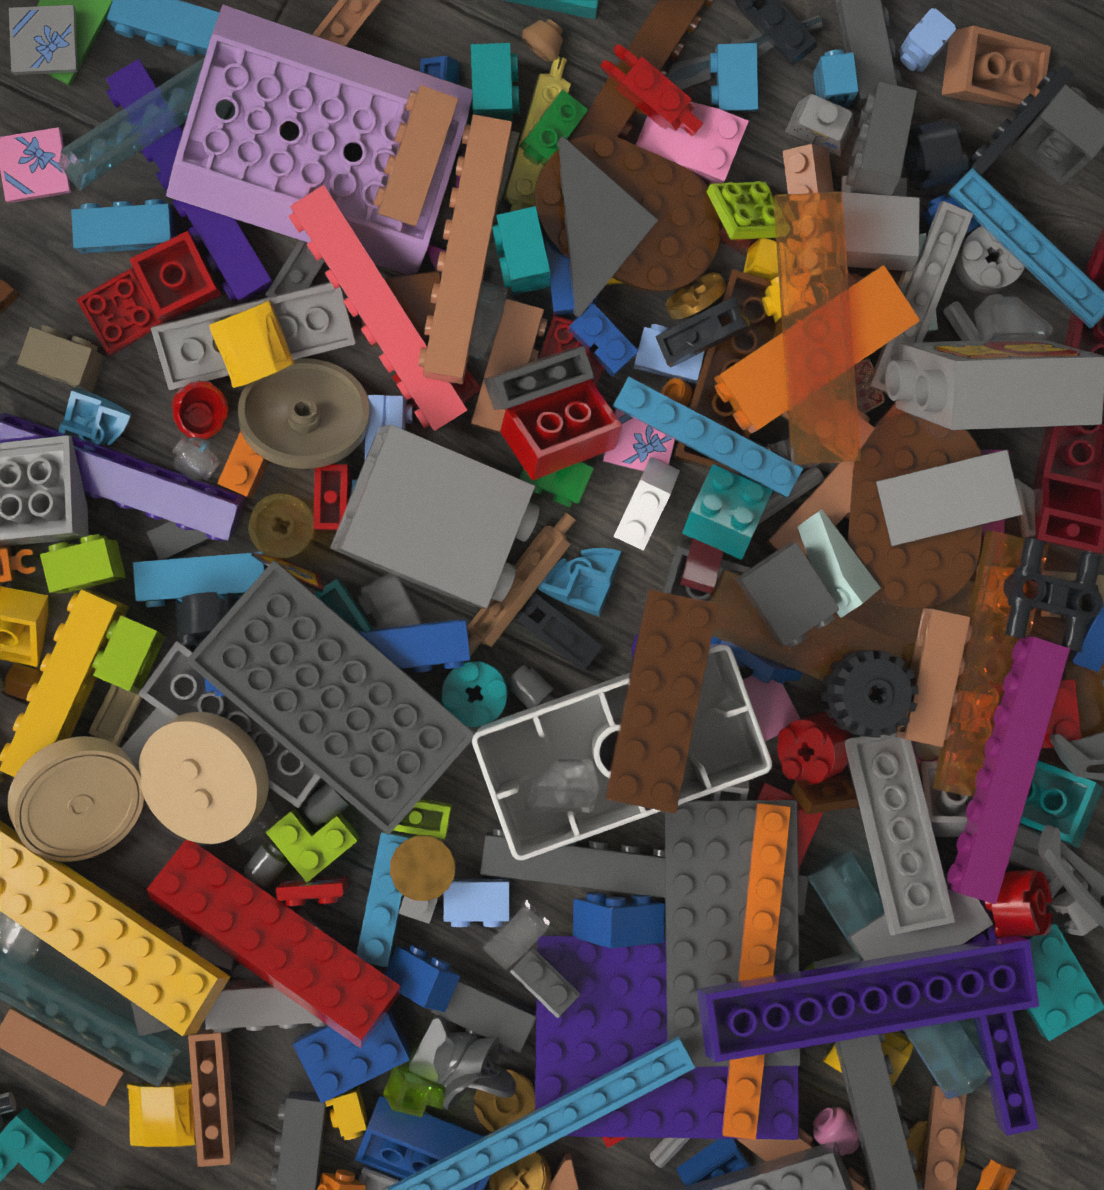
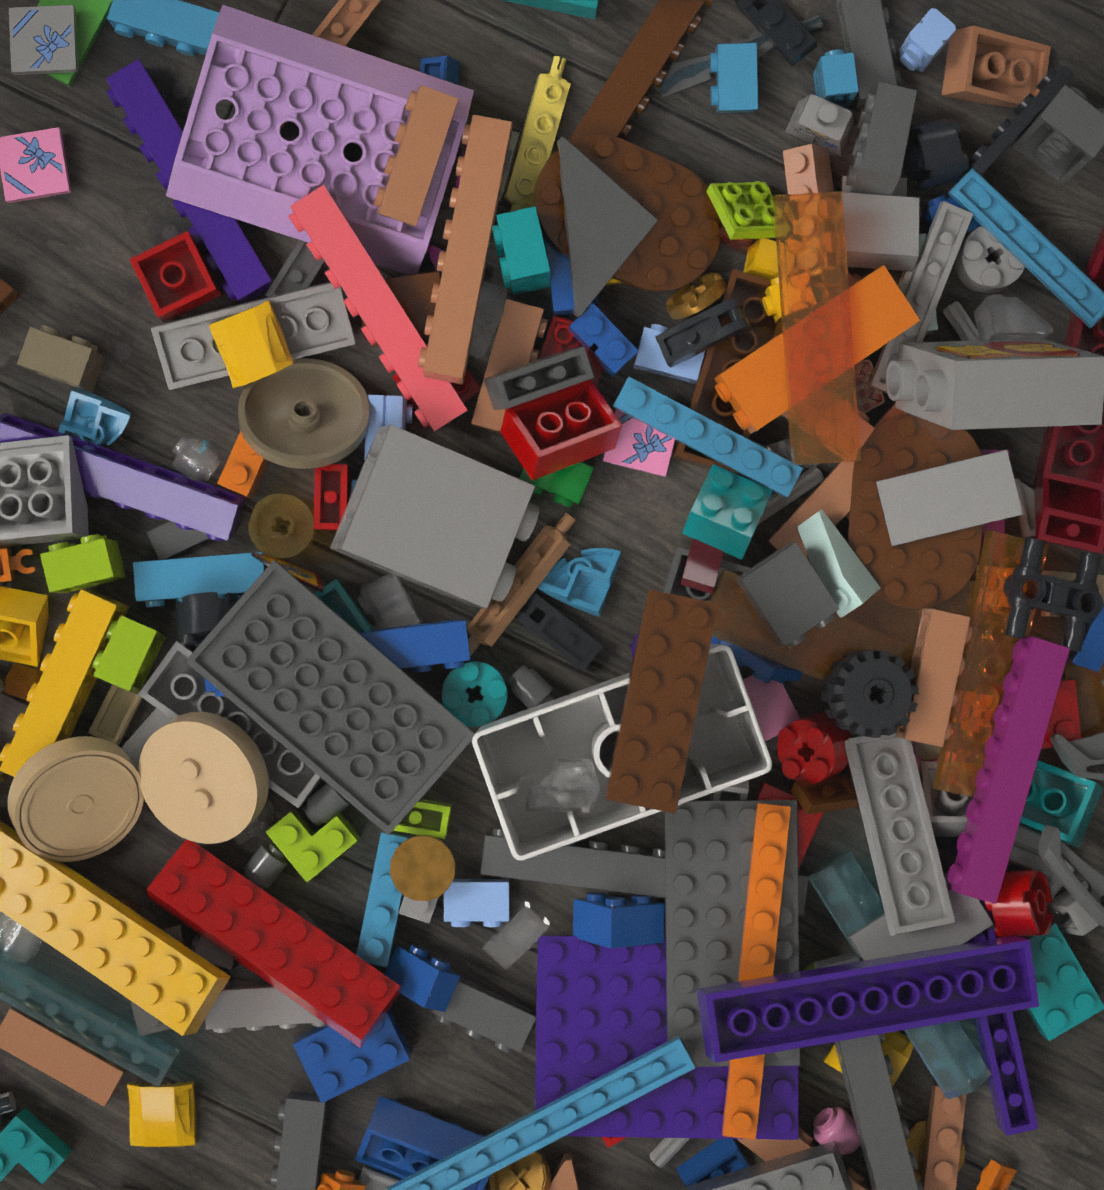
clear light blue brick [59,57,205,191] -> none
dark azure brick [71,199,175,254] -> none
red tile [76,268,163,356] -> none
red hair [171,380,229,440] -> none
nougat brick [188,1027,236,1167] -> none
red tile [276,876,349,906] -> none
yellow brick [325,1085,369,1140] -> none
clear neon green brick [383,1066,445,1117] -> none
dark grey helmet [409,1016,516,1111] -> none
teal brick [471,43,520,124] -> none
pearl gold tile [474,1069,535,1132] -> none
dark grey brick [510,948,581,1018] -> none
green brick [519,89,588,166] -> none
medium nougat cone [522,19,564,62] -> none
red hinge [600,44,703,137] -> none
white brick [614,457,680,551] -> none
bright pink slope [636,102,748,184] -> none
orange tile [661,378,693,408] -> none

